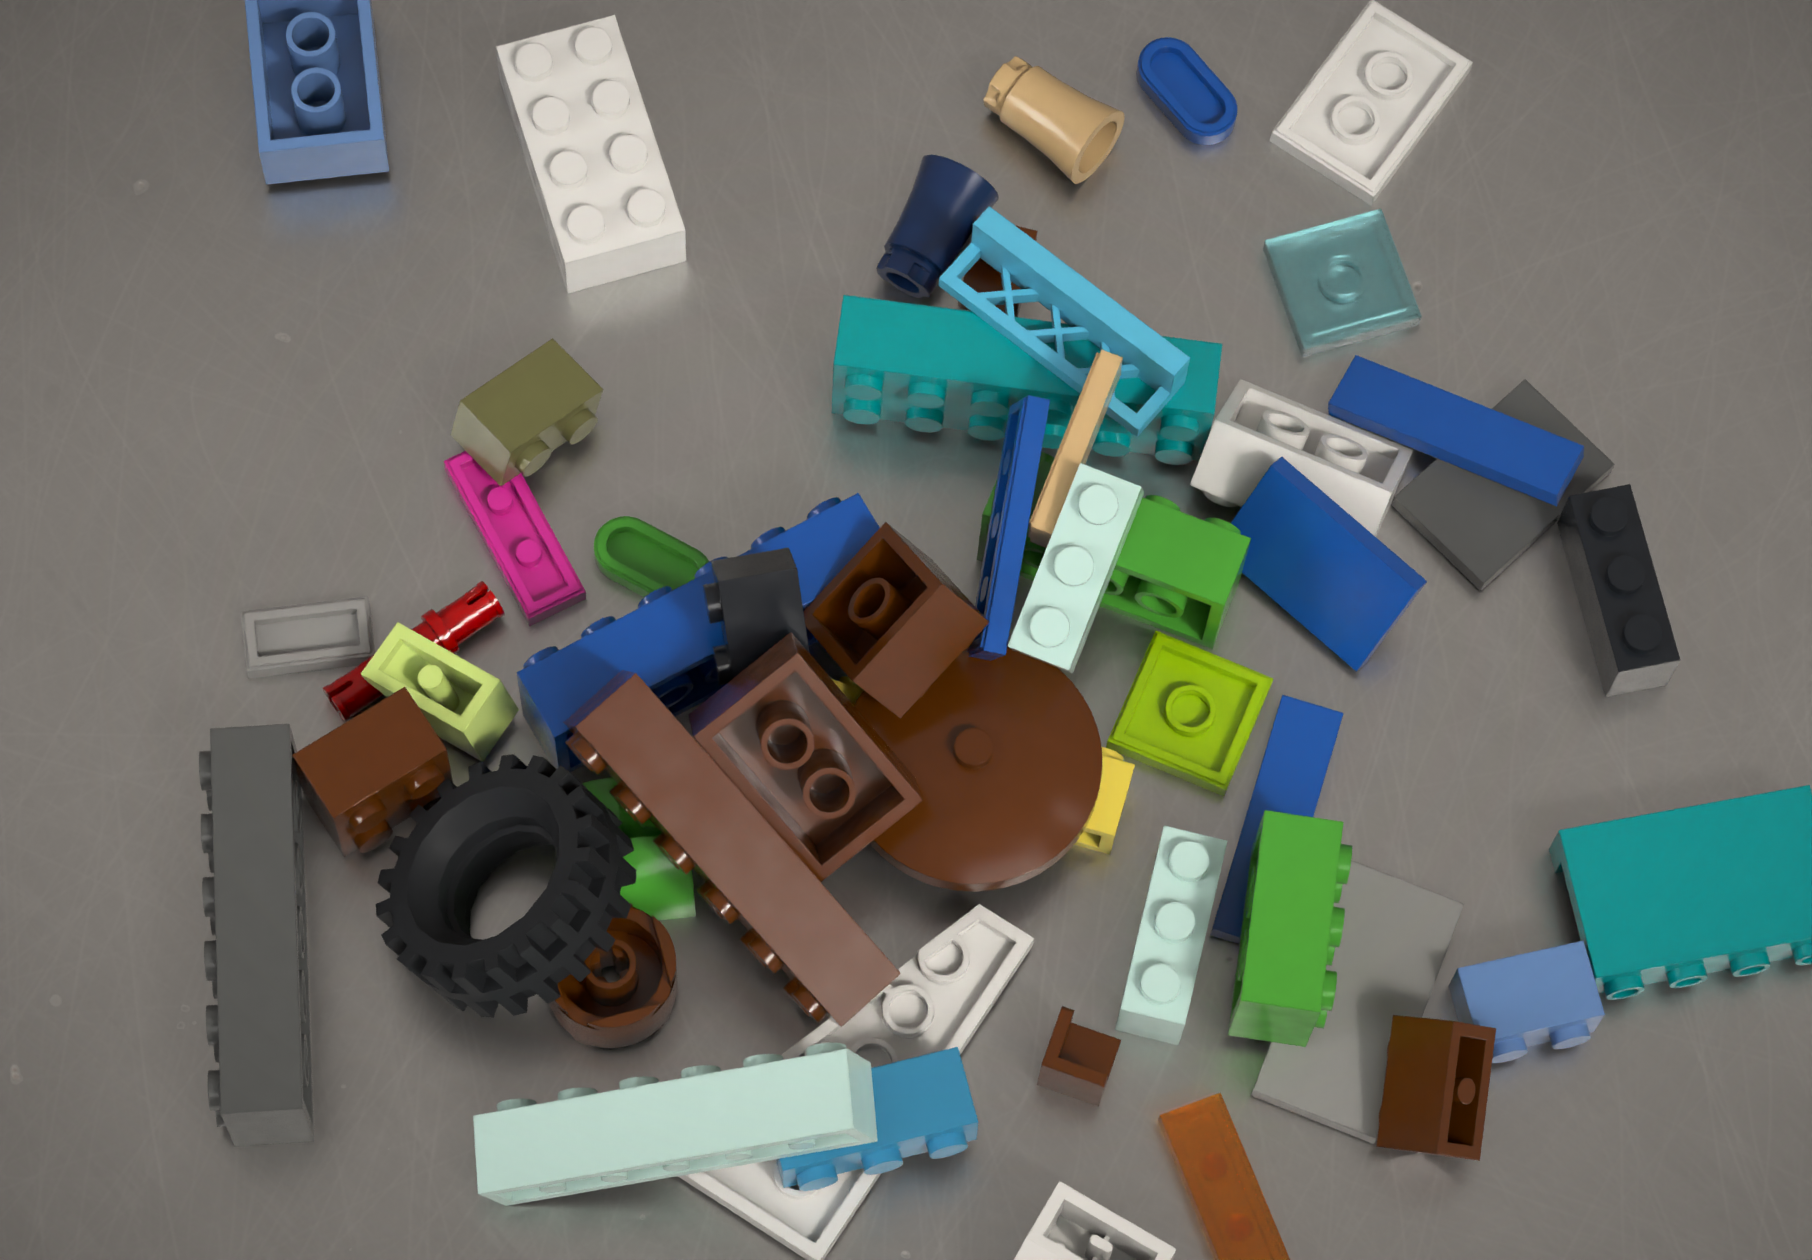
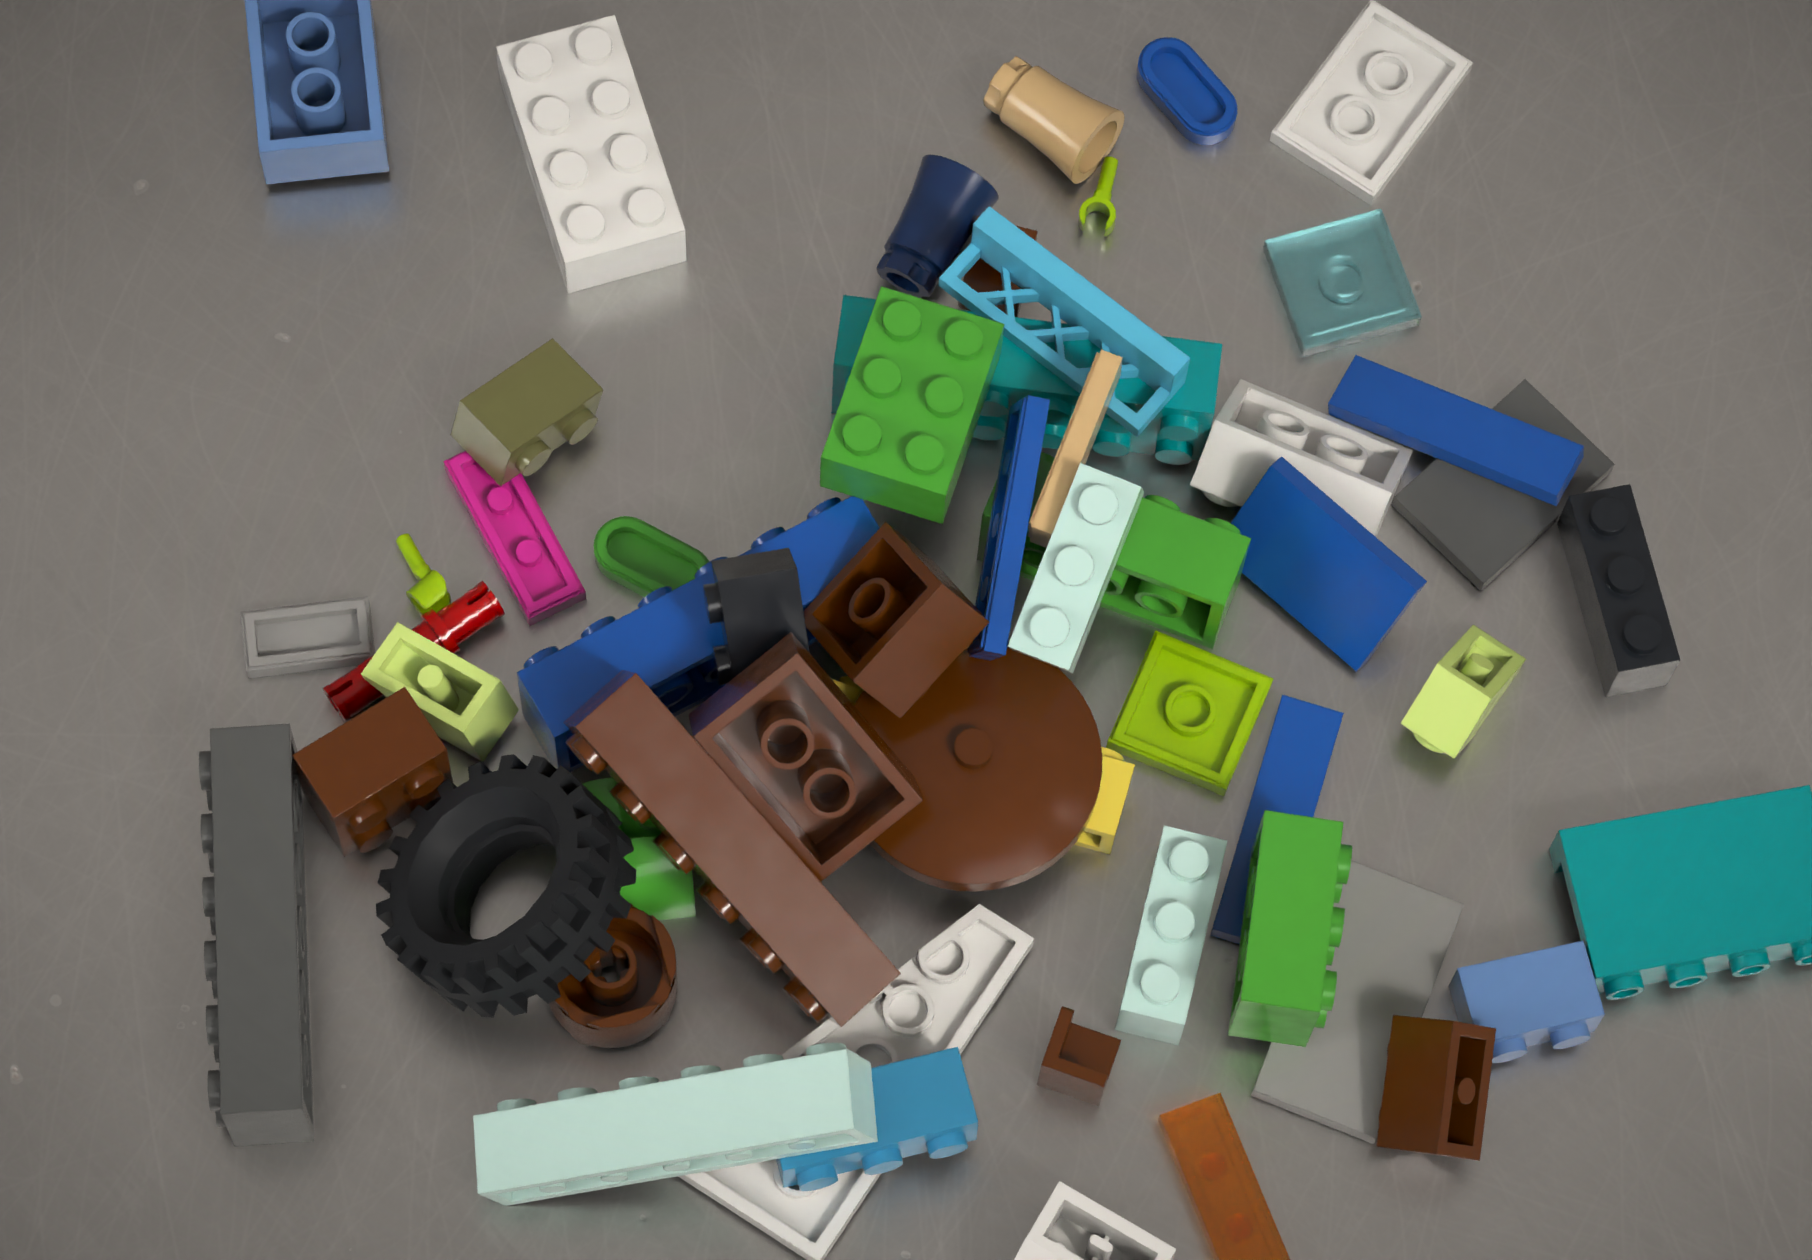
none -> lime hand [396,533,451,615]
none -> bright green brick [820,286,1004,524]
none -> lime hand [1078,156,1118,236]
none -> yellowish green slope [1400,625,1526,759]

